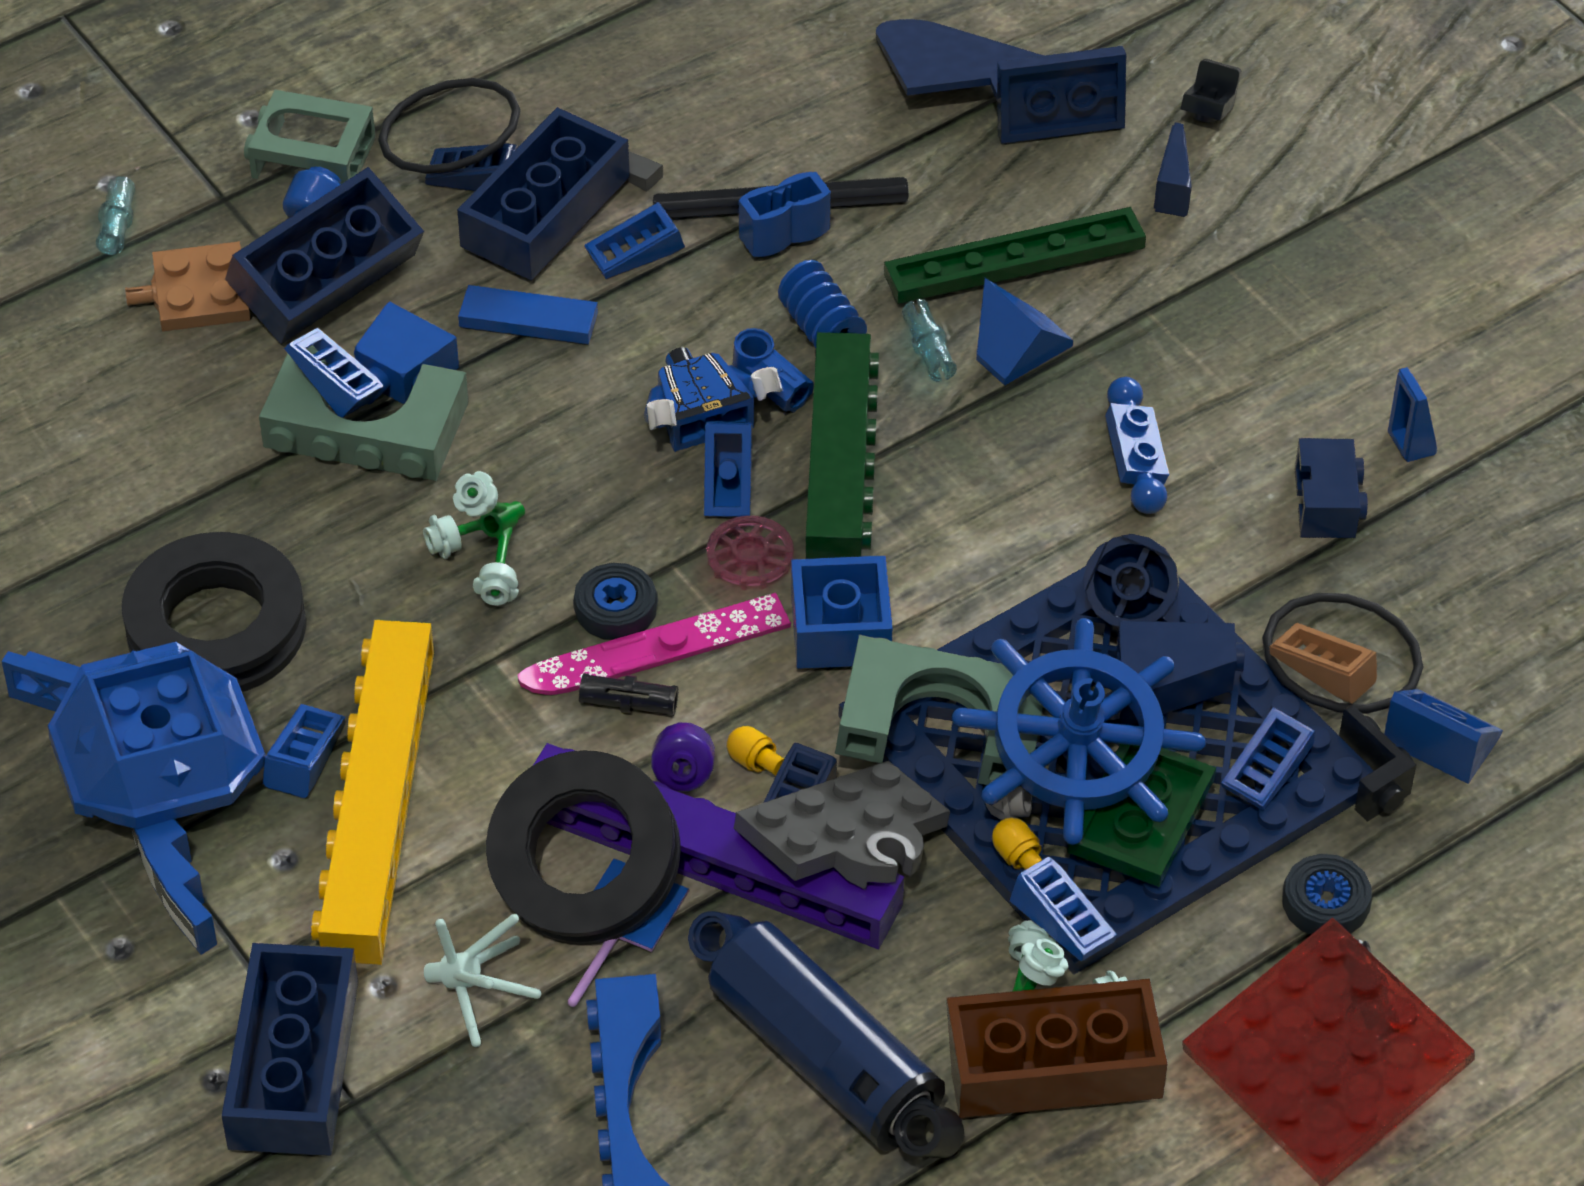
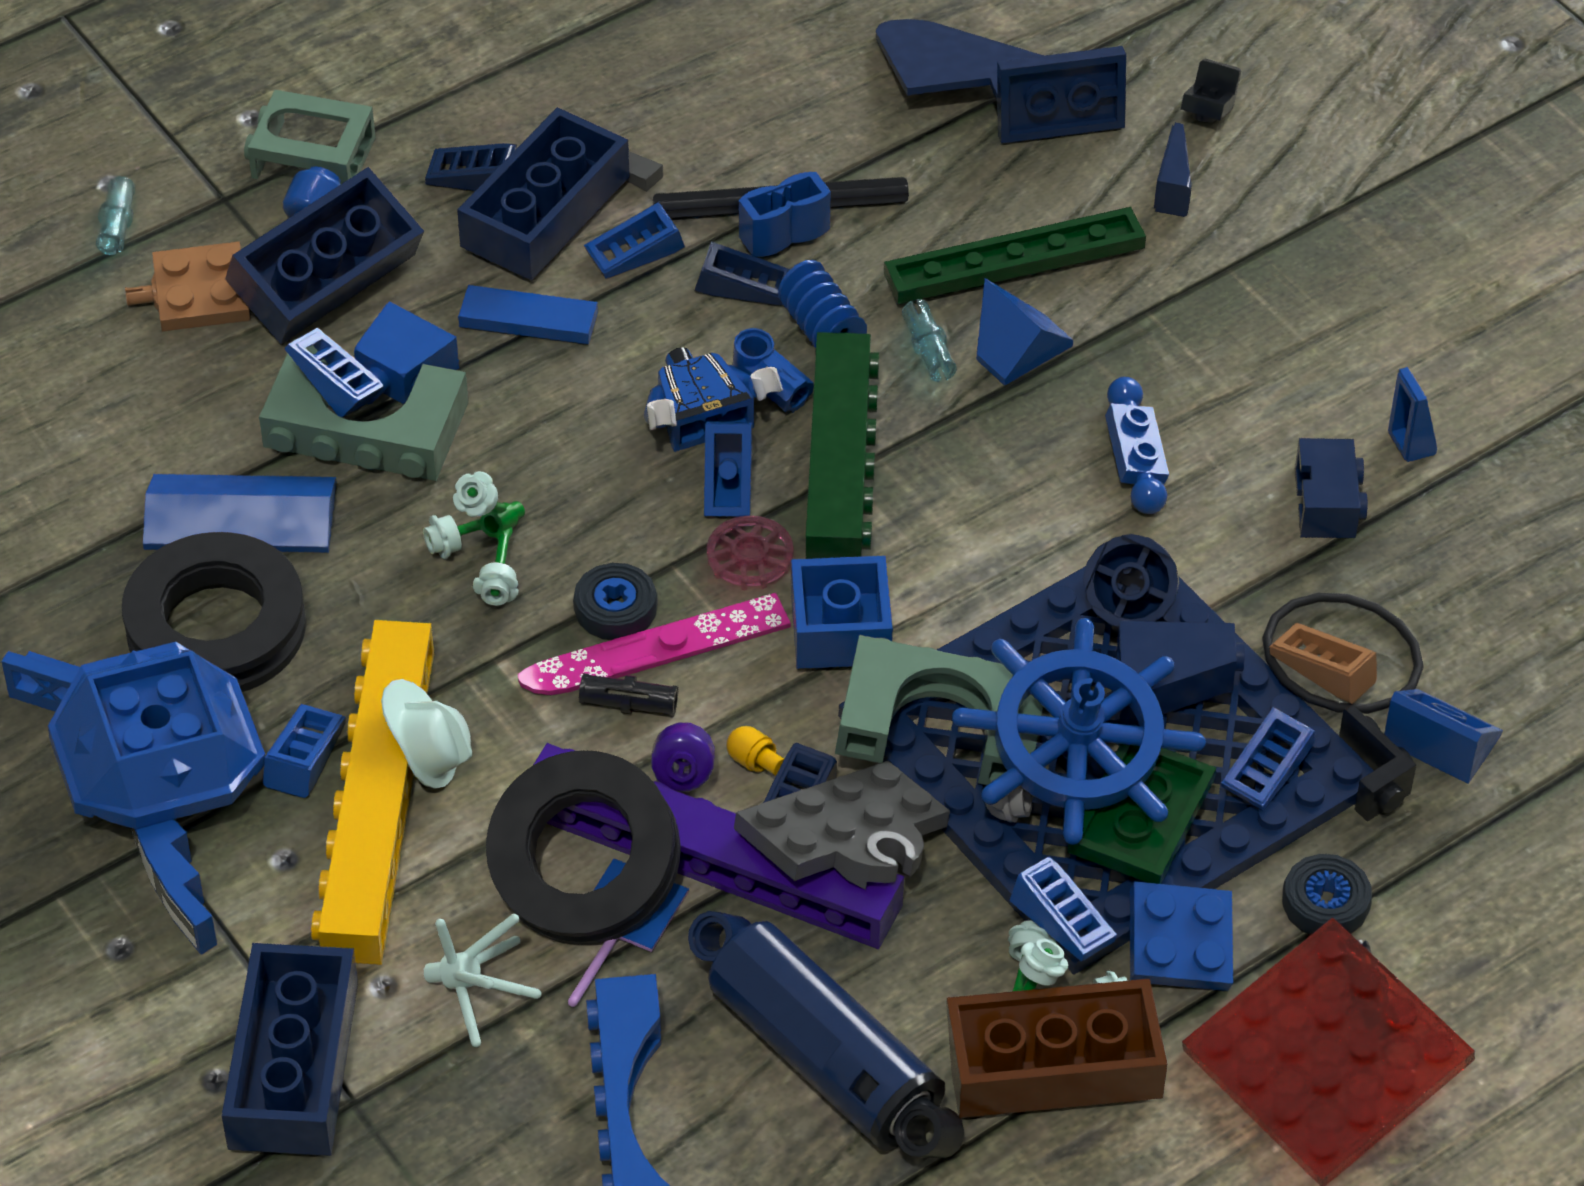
black piece [378,78,521,174] -> none
yellow cylinder [992,817,1042,870] -> none
none -> slope [143,474,337,553]
none -> light aqua piece [381,679,472,789]
none -> dark blue slope [694,241,790,306]
none -> blue plate [1130,881,1233,991]

